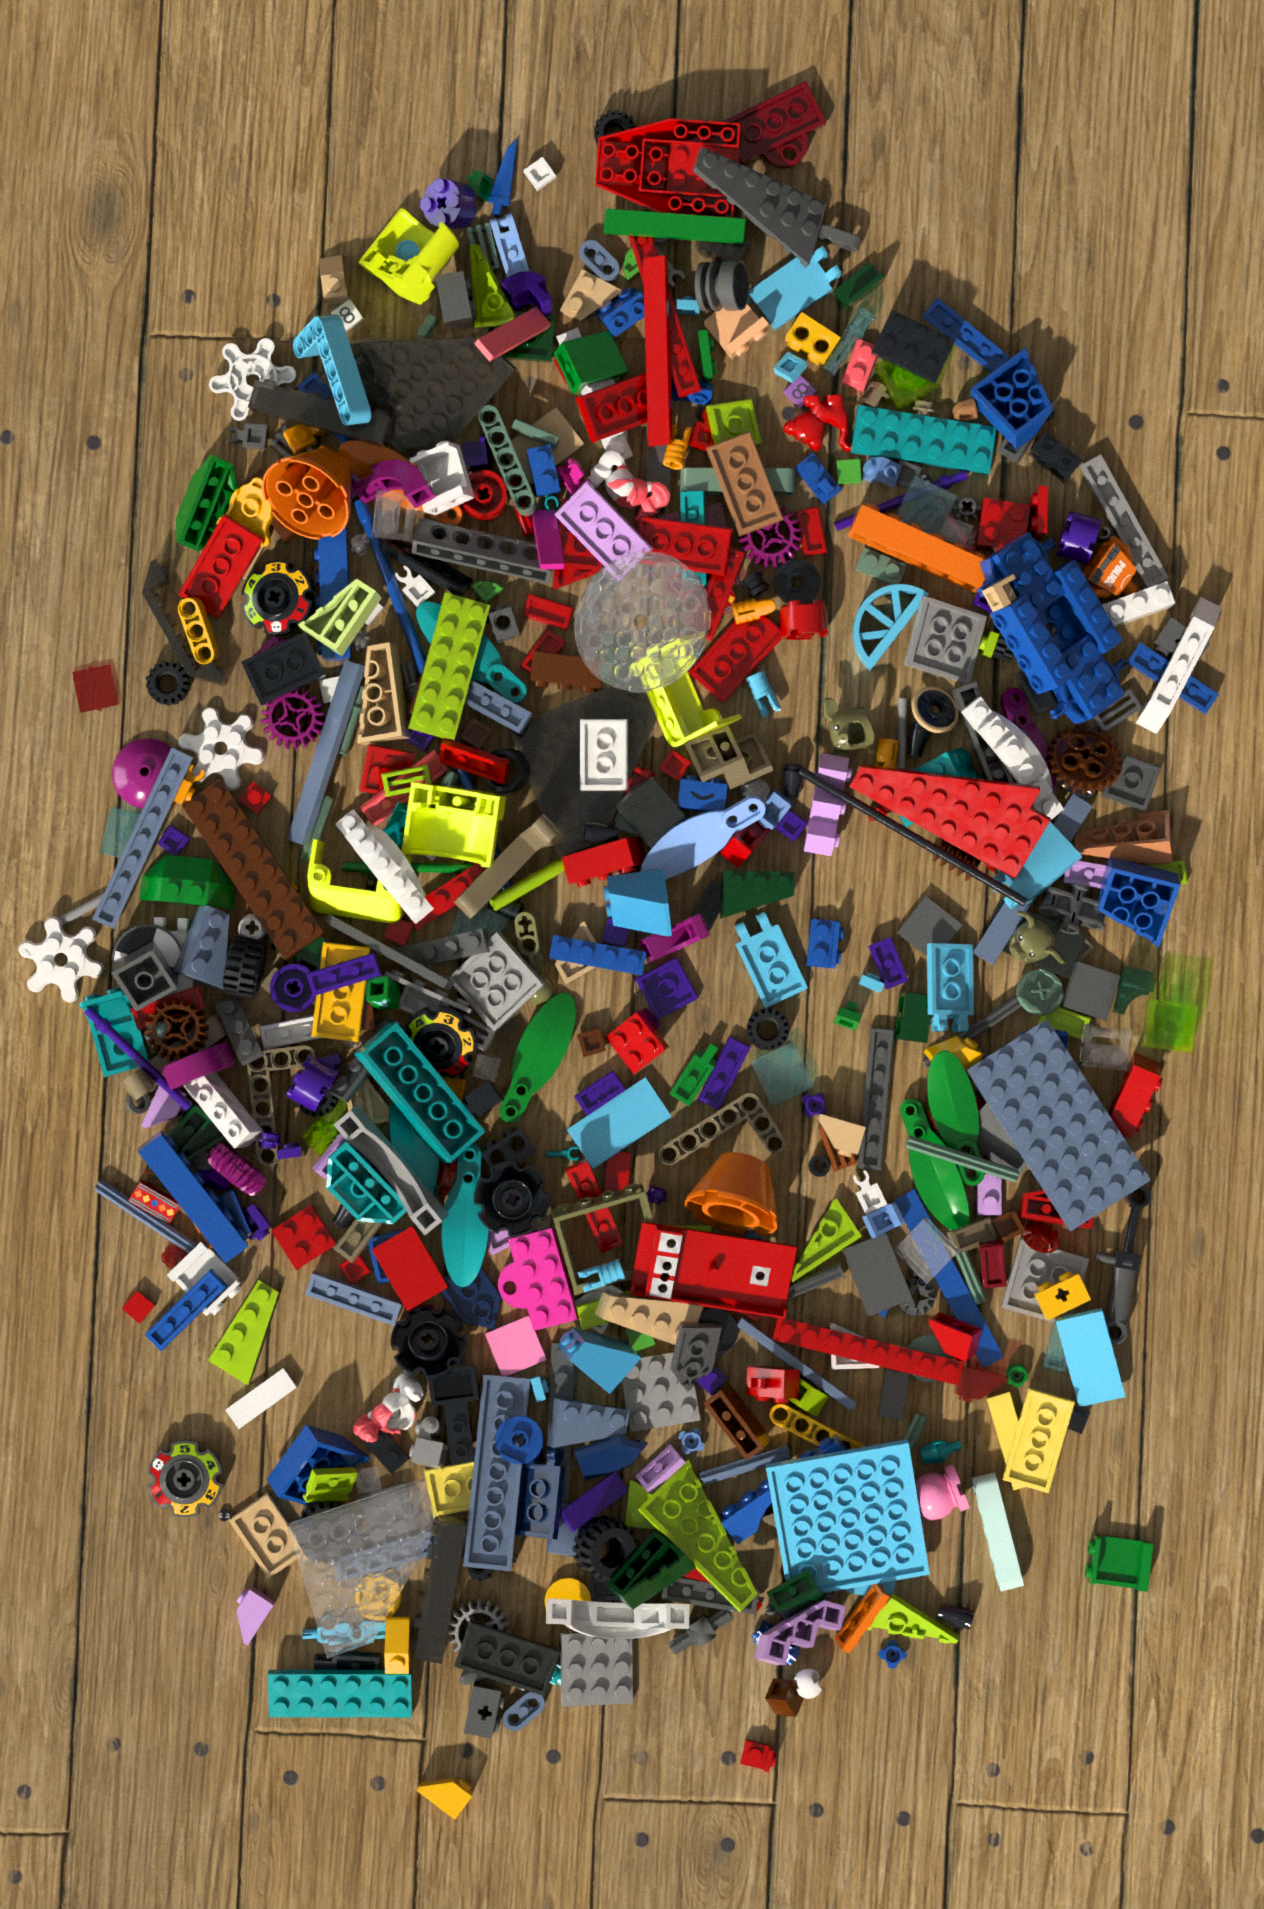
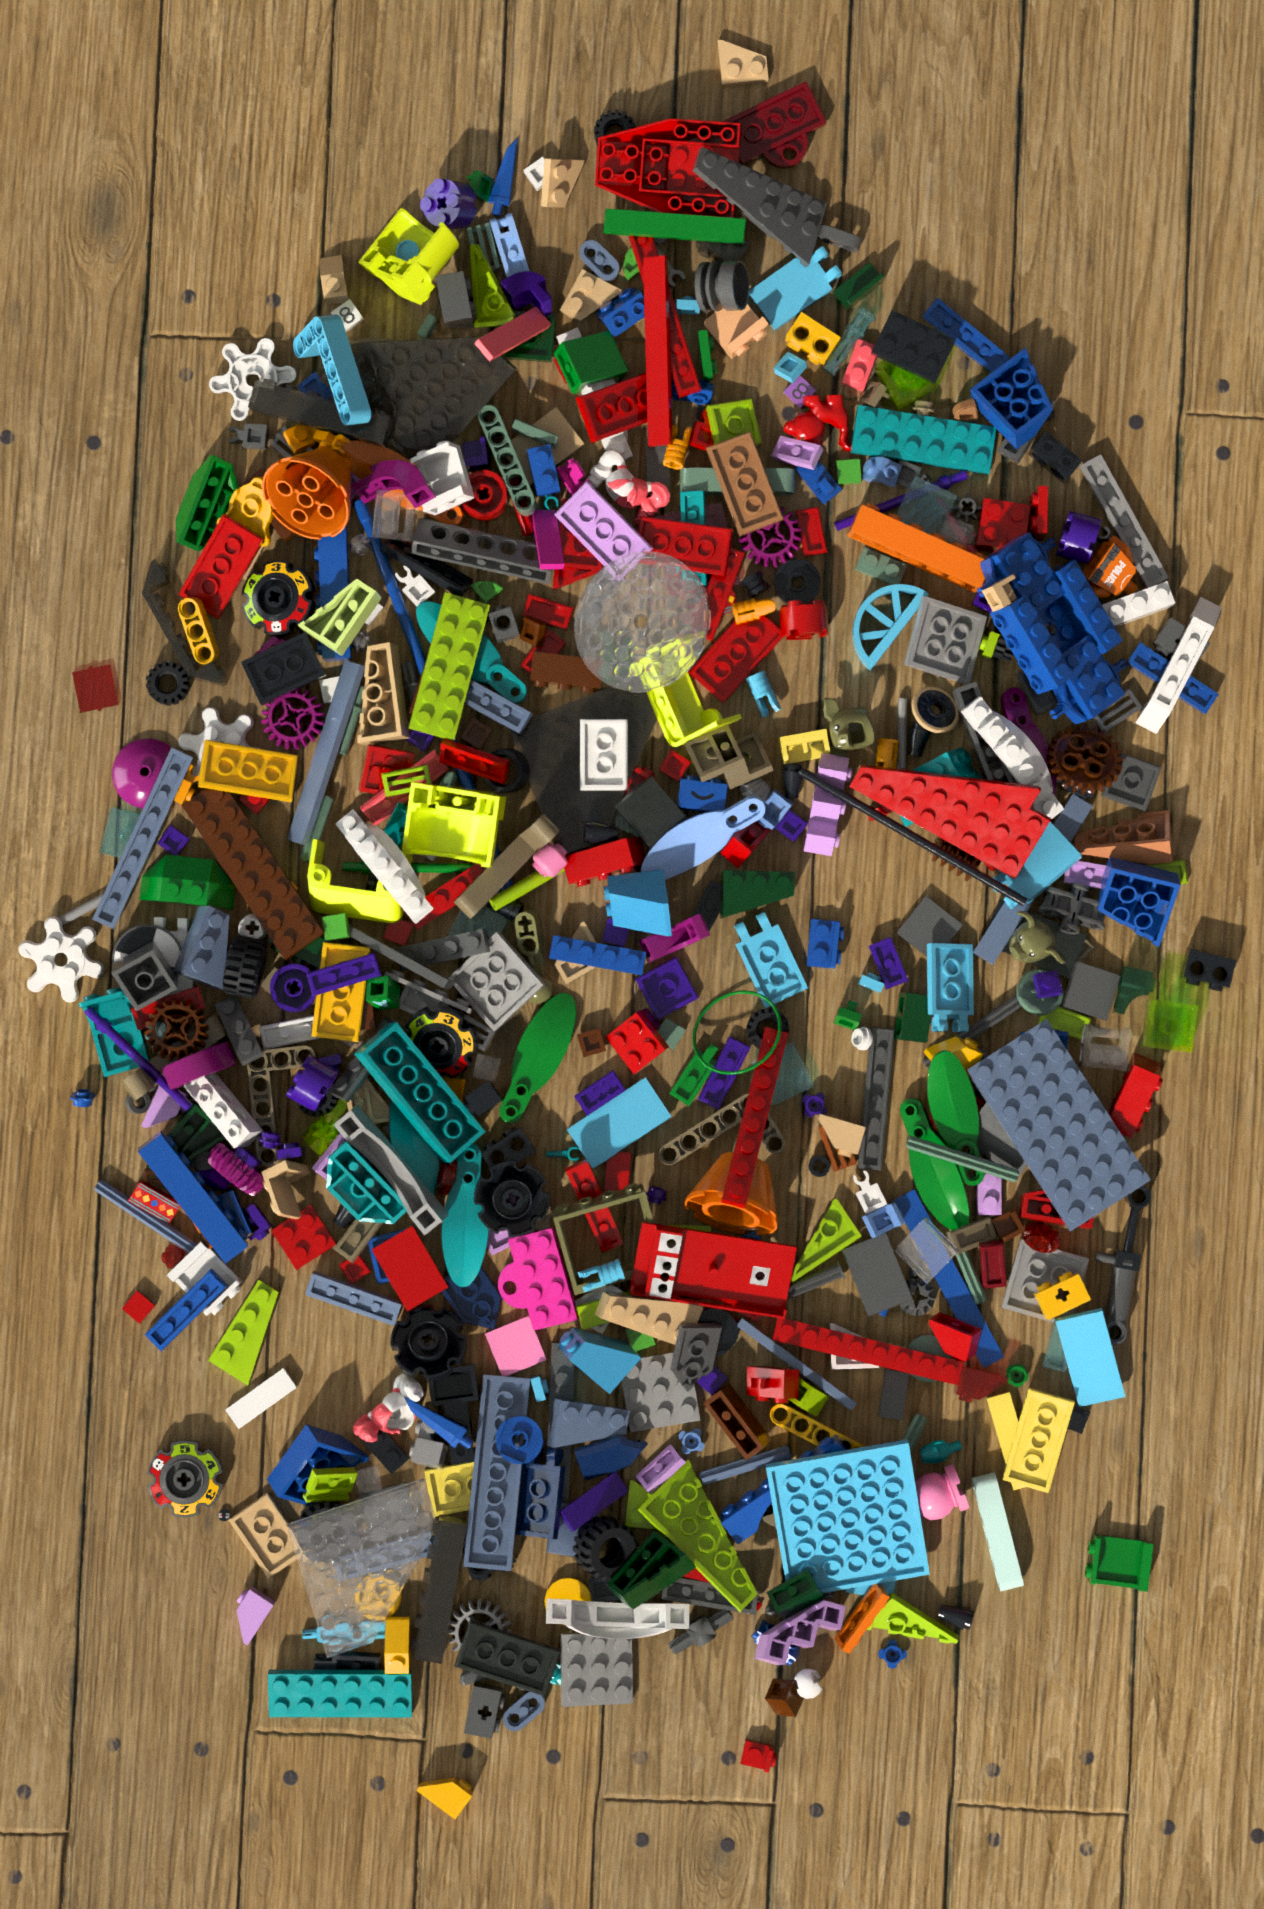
none -> blue plate [70,1089,95,1107]
none -> yellow tile [198,740,298,802]
none -> dark purple tile [234,1147,262,1170]
none -> tan bracket [262,1159,310,1219]
none -> light orange plate [312,430,350,455]
none -> bright green tile [322,913,350,941]
none -> blue bar [404,1396,474,1449]
none -> reddish brown plate [520,616,546,647]
none -> bright pink head [532,843,568,878]
none -> tan wing [541,158,584,207]
none -> sand green tile [658,1018,686,1050]
none -> green piece [692,990,782,1075]
none -> tan wing [717,40,769,87]
none -> red plate [721,1027,788,1208]
none -> lavender plate [771,436,823,470]
none -> light yellow hinge [779,729,830,764]
none -> white plate [851,1027,873,1051]
none -> dark purple plate [1032,970,1063,999]
none -> black brick [1180,949,1236,992]

